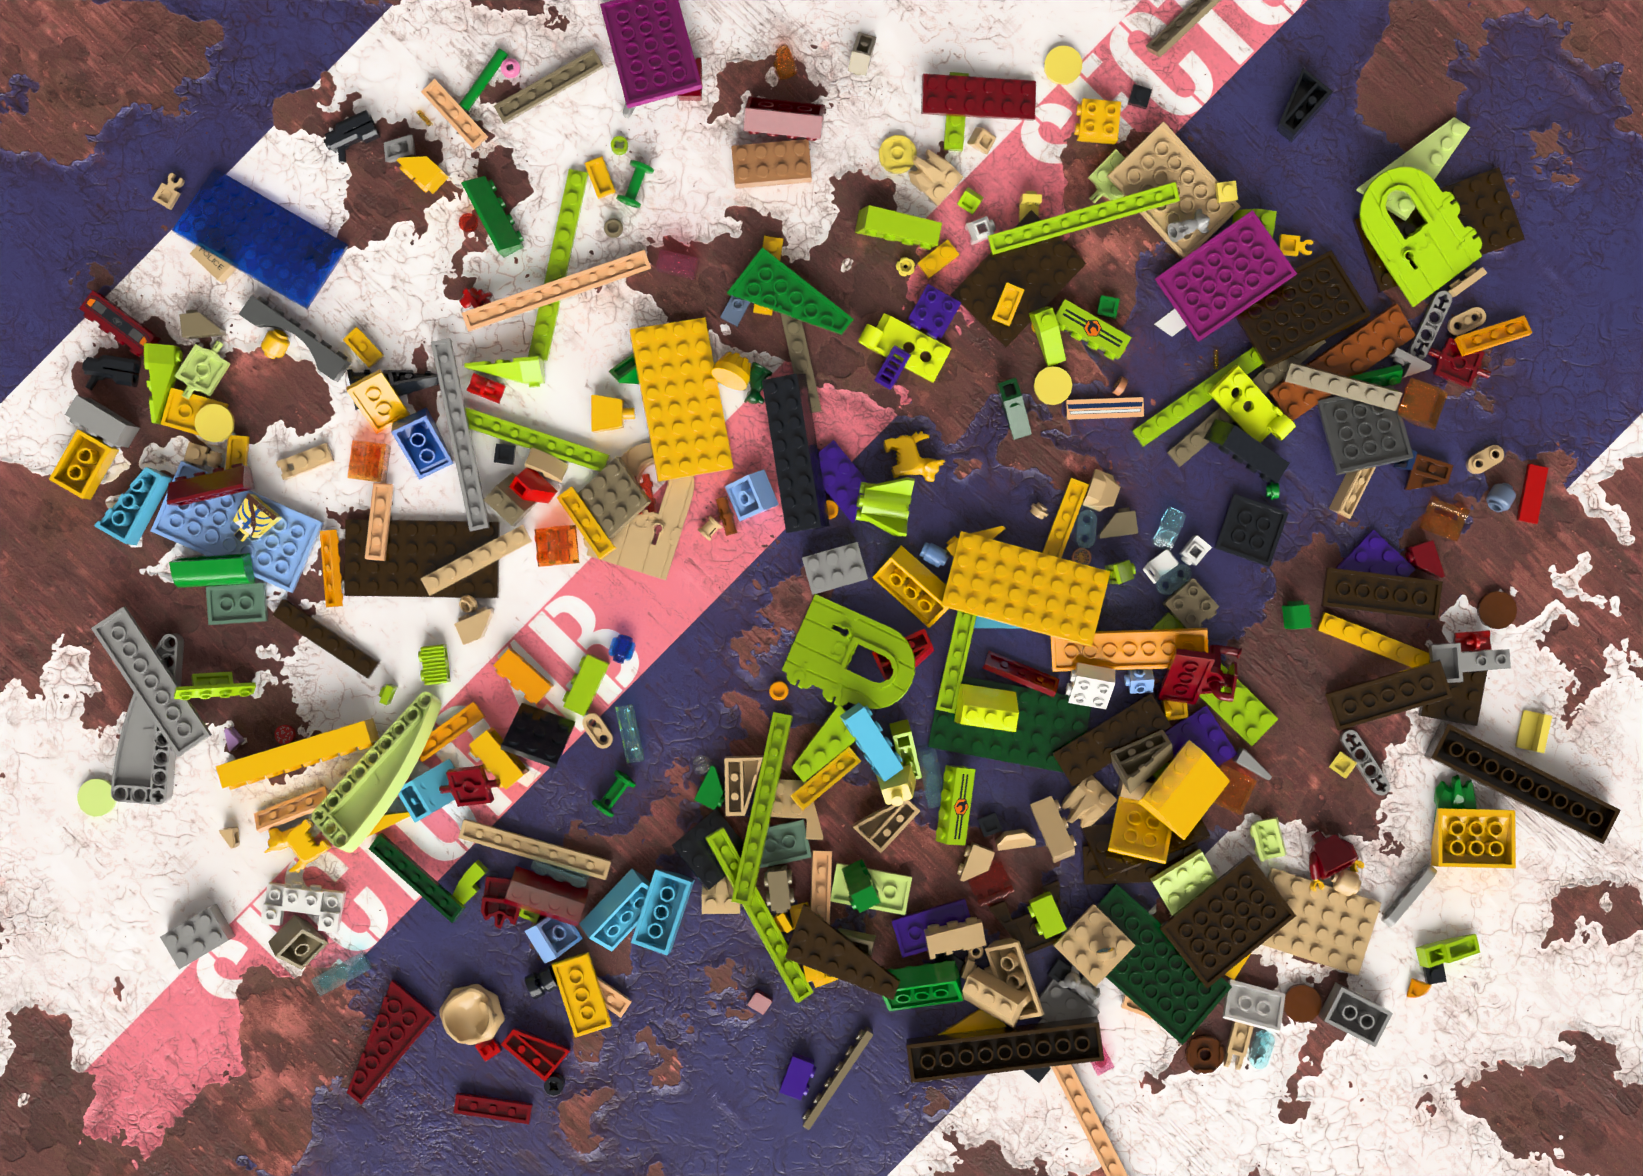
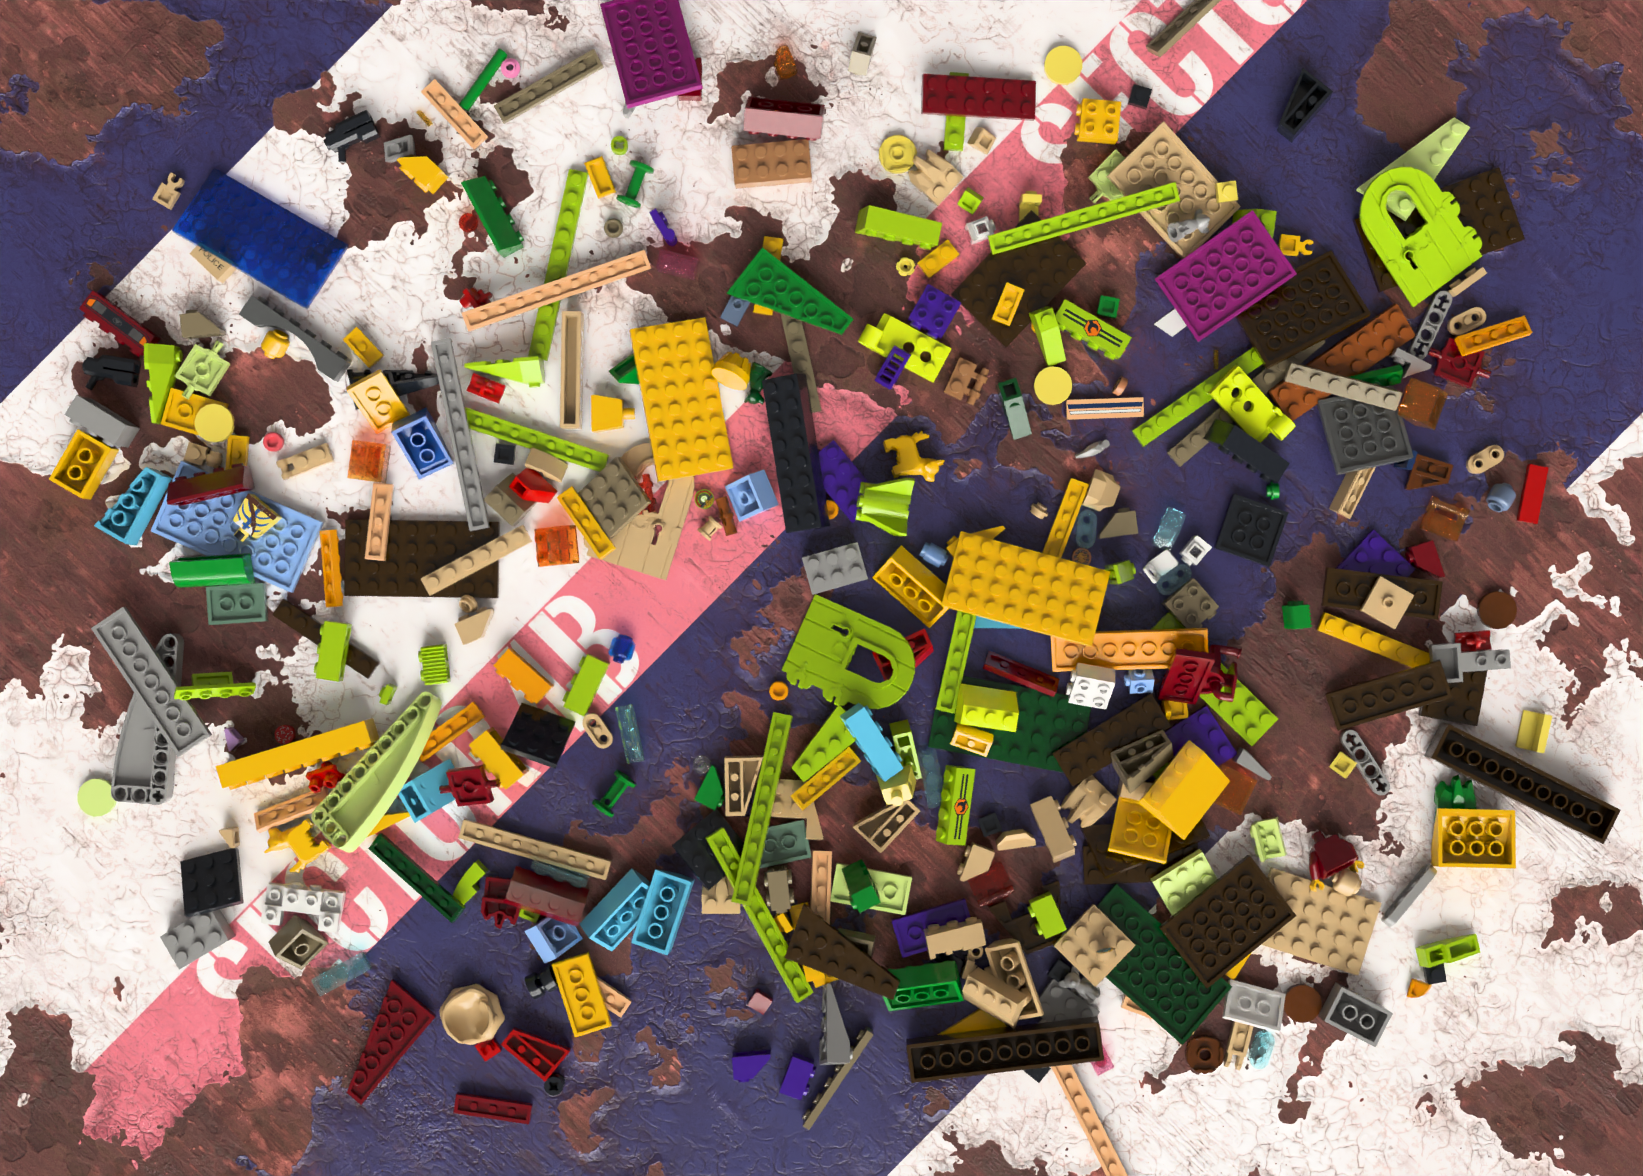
none -> black plate [180,848,244,917]
none -> coral tile [263,432,284,452]
none -> red hips [306,761,345,793]
none -> lime brick [314,620,352,682]
none -> tan brick [560,311,584,429]
none -> dark purple plate [649,208,678,247]
none -> tile [695,489,714,509]
none -> dark purple slope [732,1050,771,1082]
none -> light grey wedge [819,983,853,1065]
none -> medium nougat plate [943,357,989,406]
none -> yellow slope [950,723,994,757]
none -> light grey bar [1075,440,1110,458]
none -> tan plate [1360,576,1414,629]

